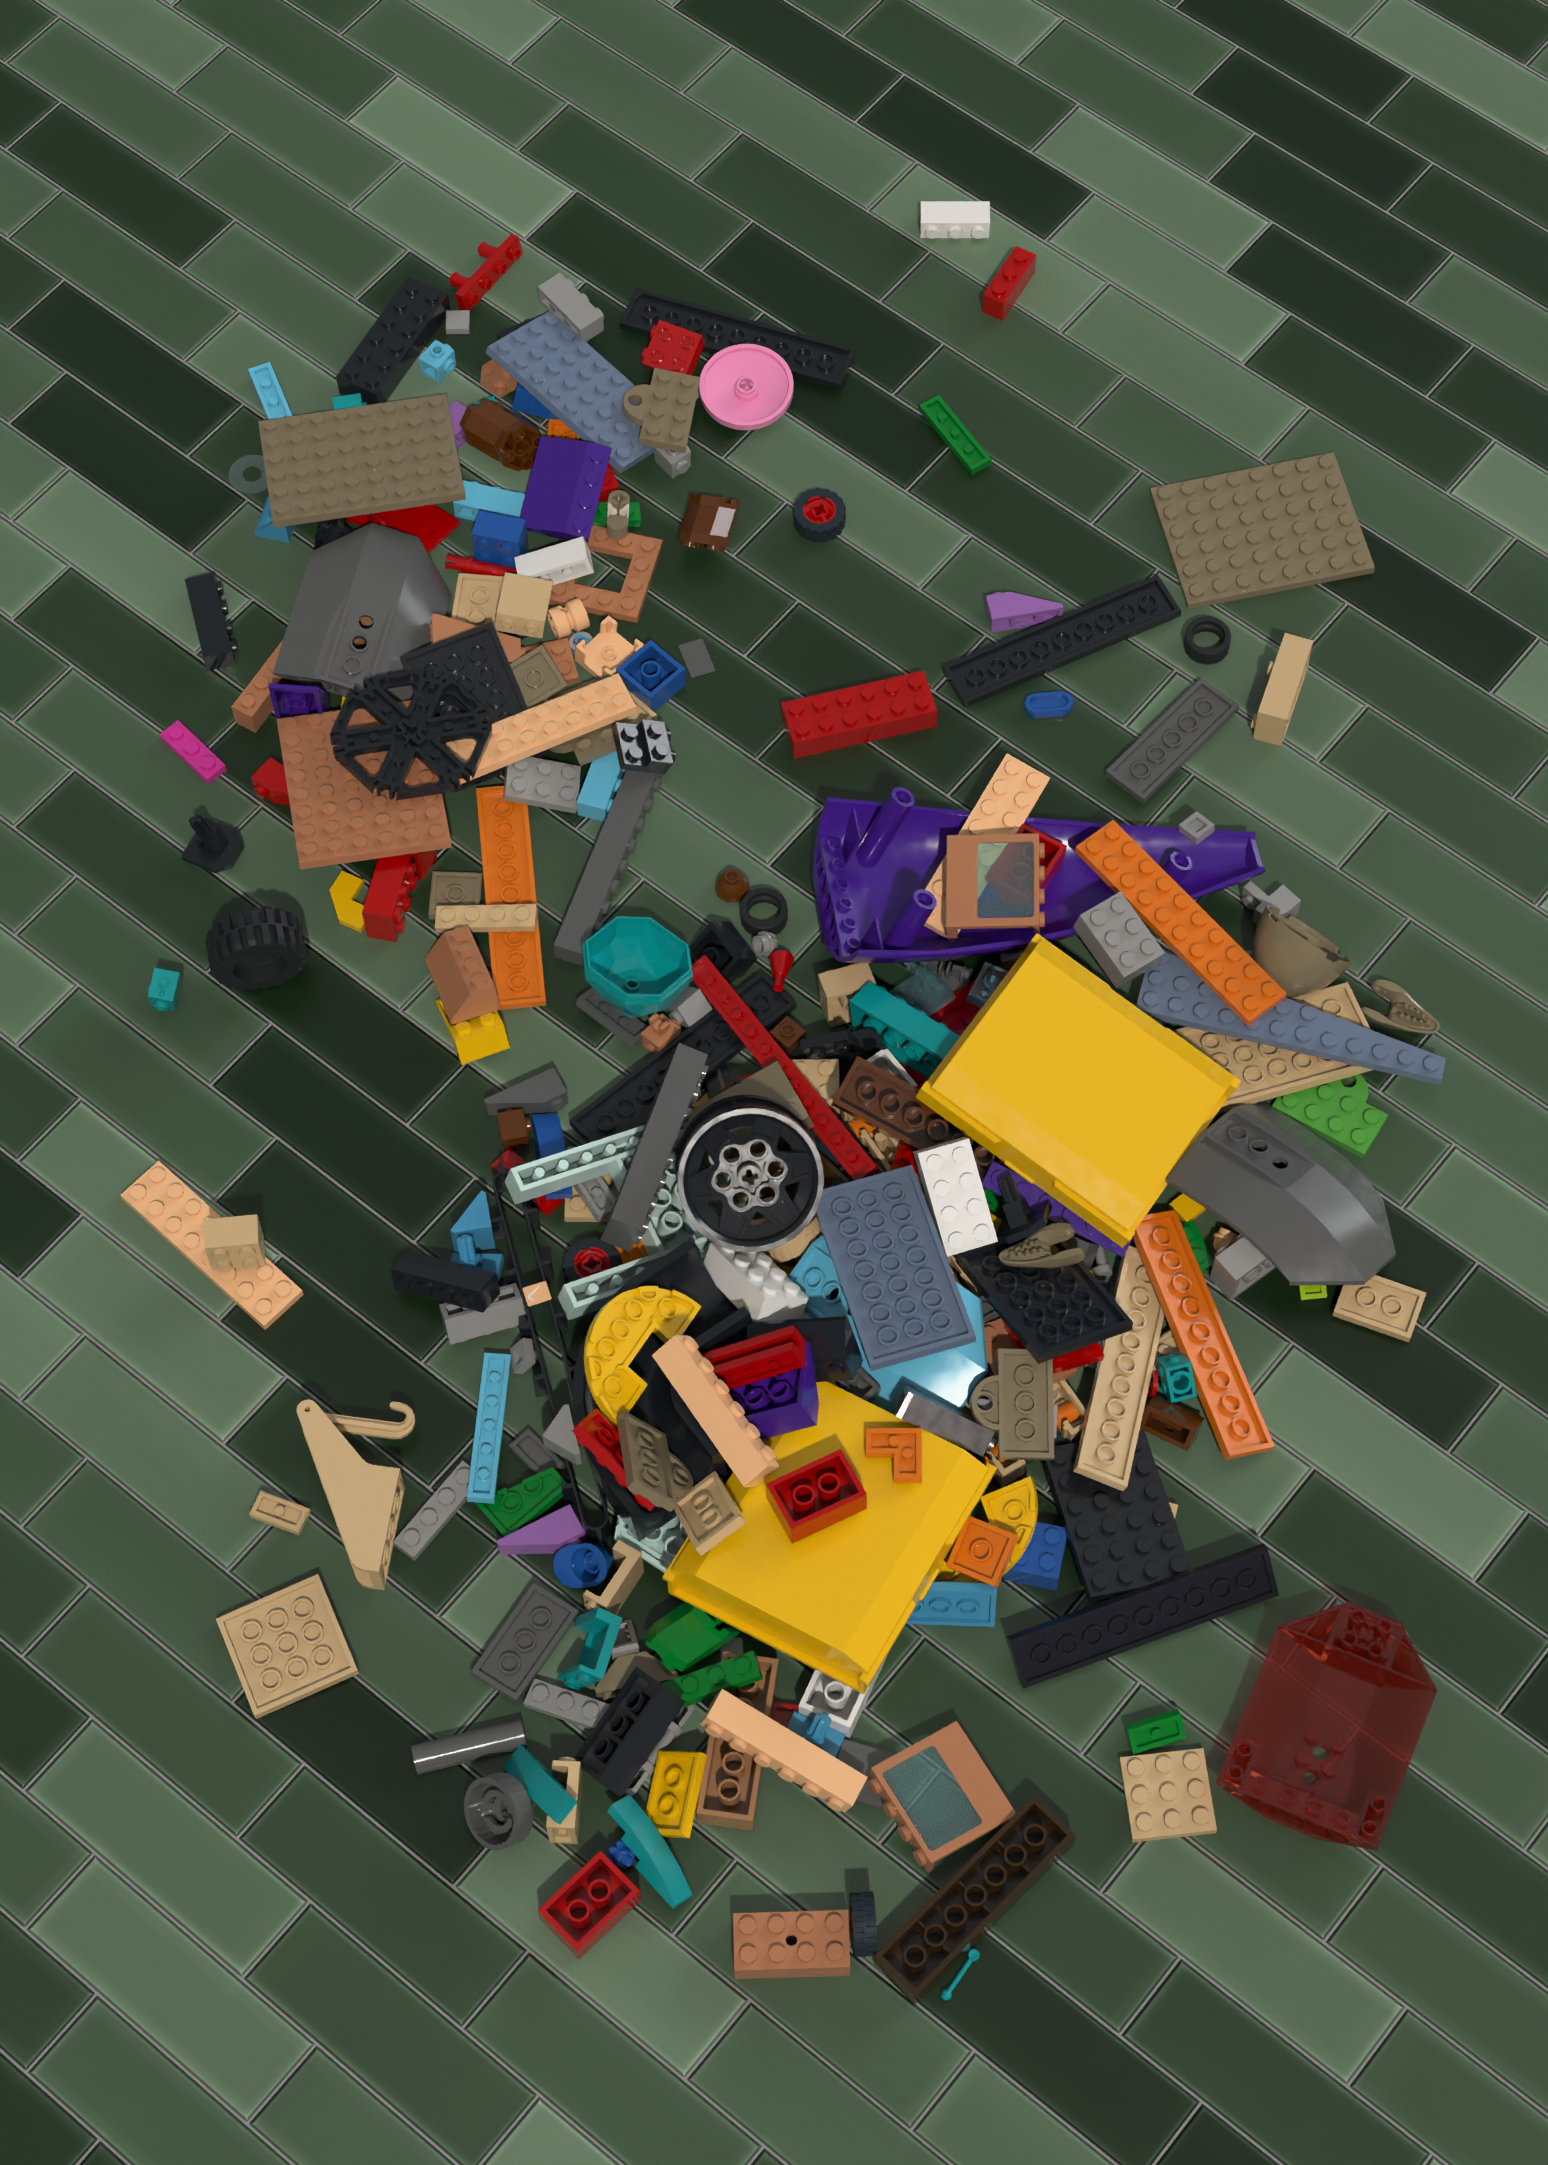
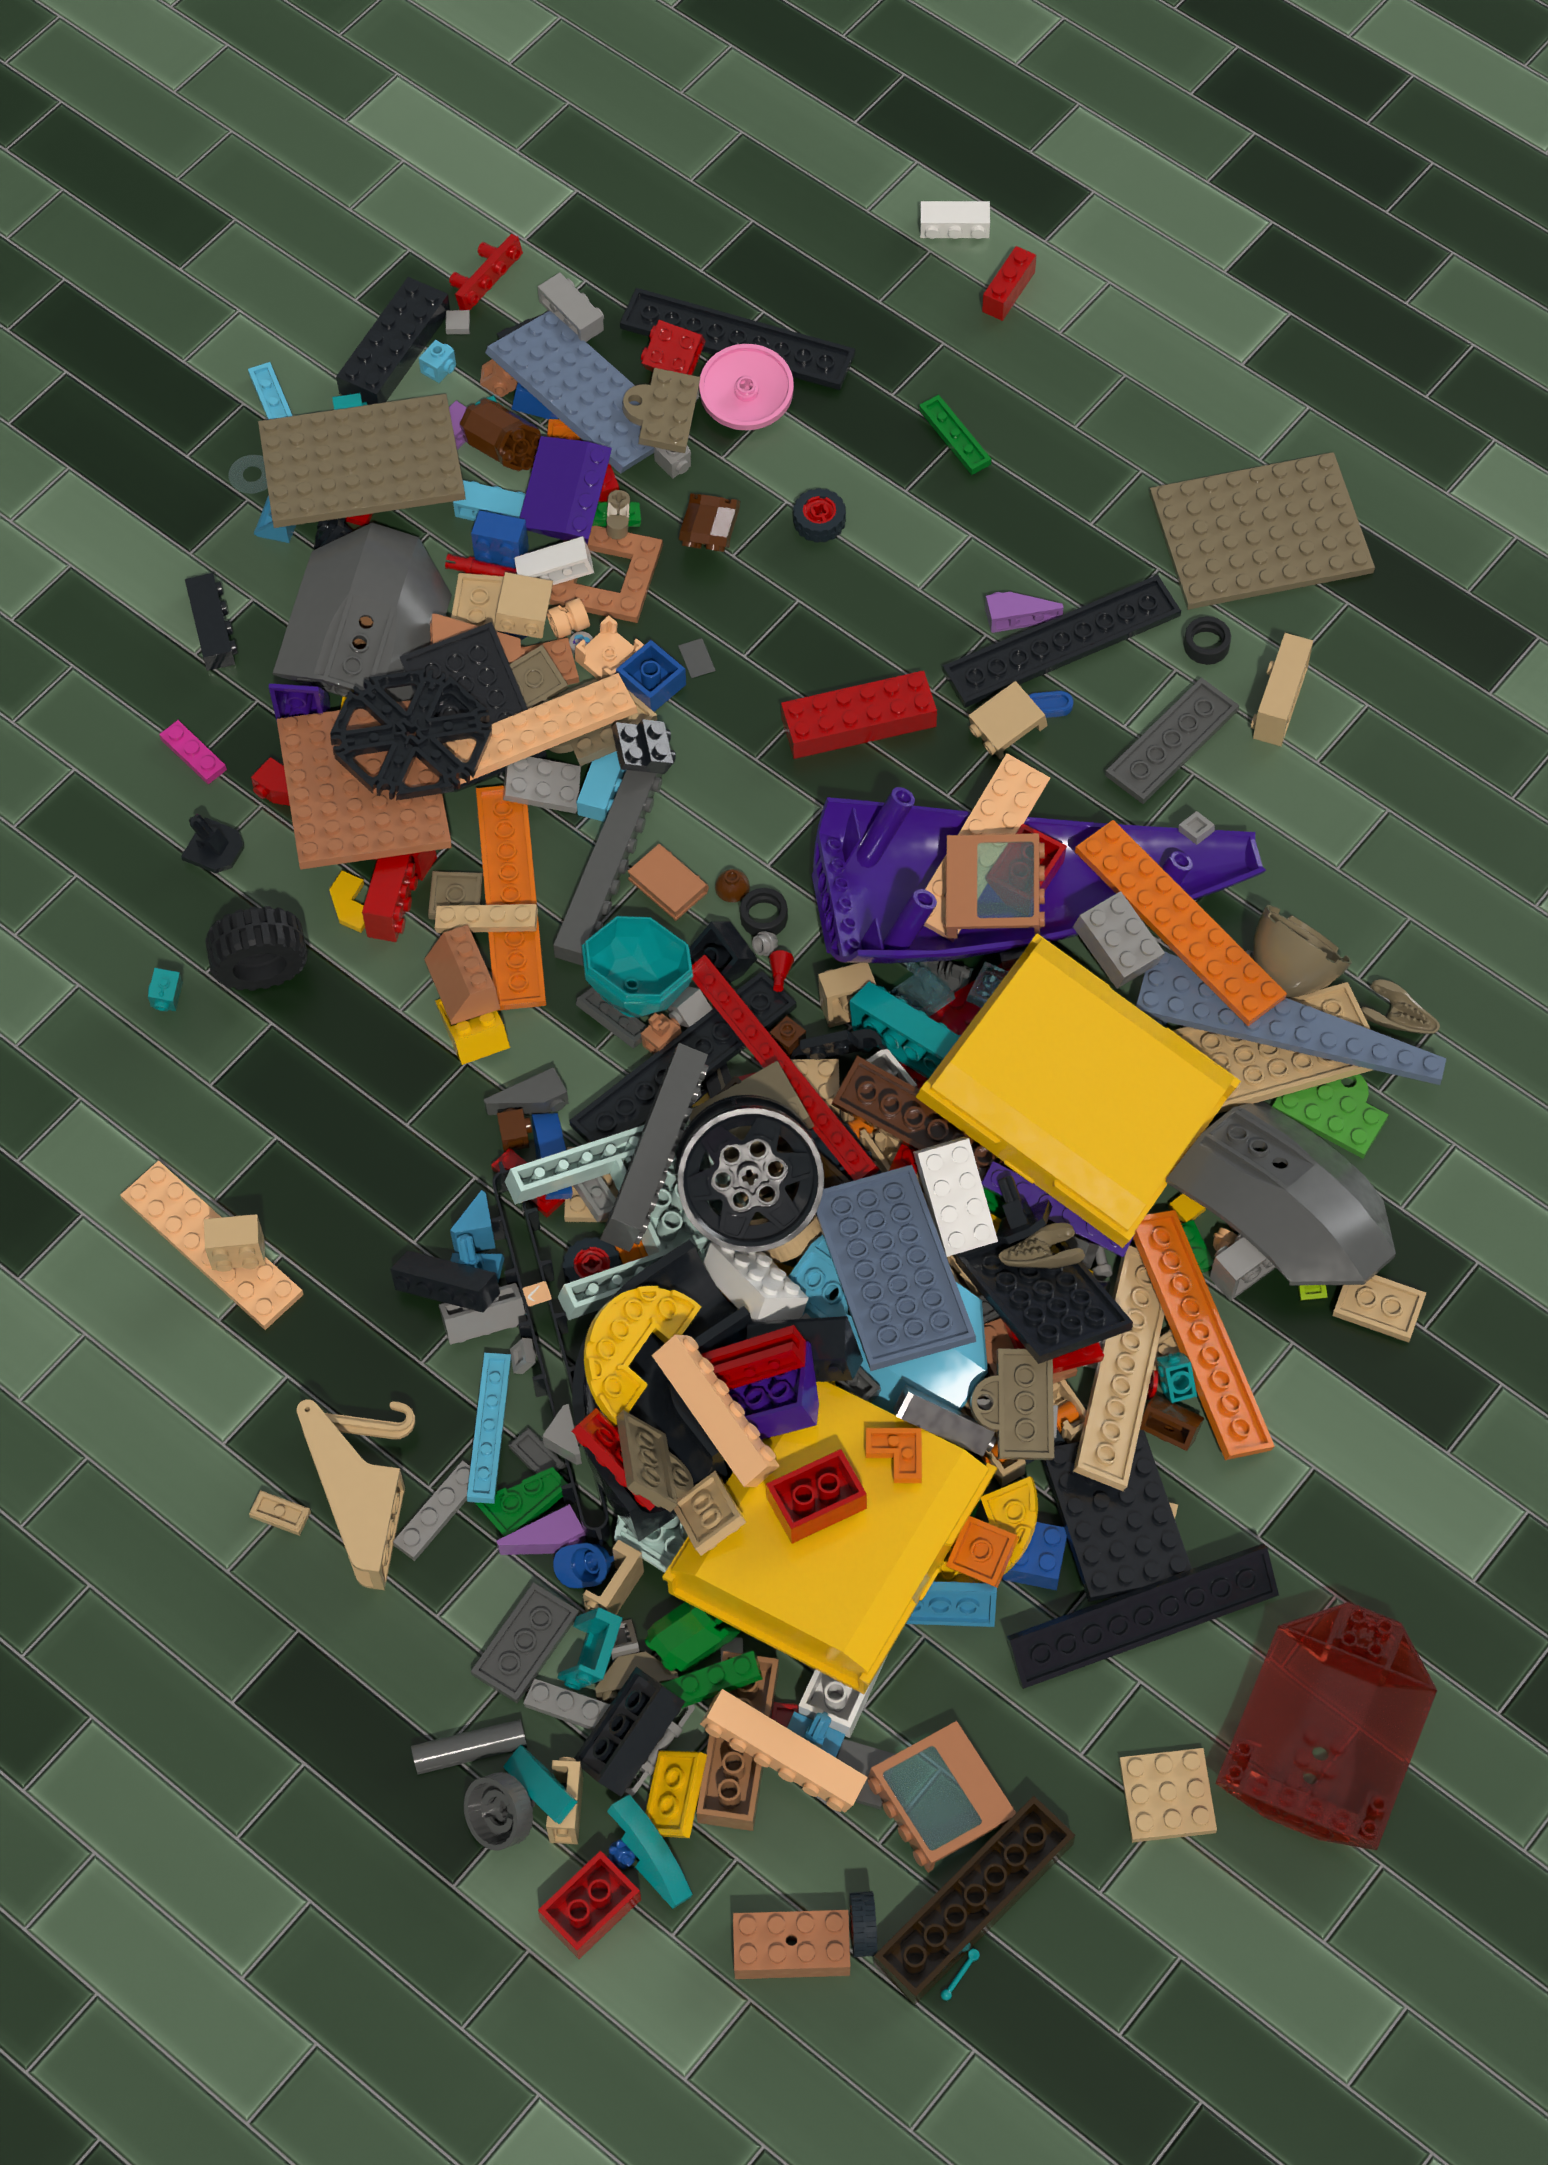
tan plate [216,1574,359,1719] -> none
nougat brick [231,640,295,733] -> none
red door [368,504,460,554] -> none
green plate [1125,1709,1186,1754] -> none
light grey brick [1241,881,1301,925] -> none
none -> nougat piece [628,844,709,921]
none -> tan panel [968,681,1048,759]

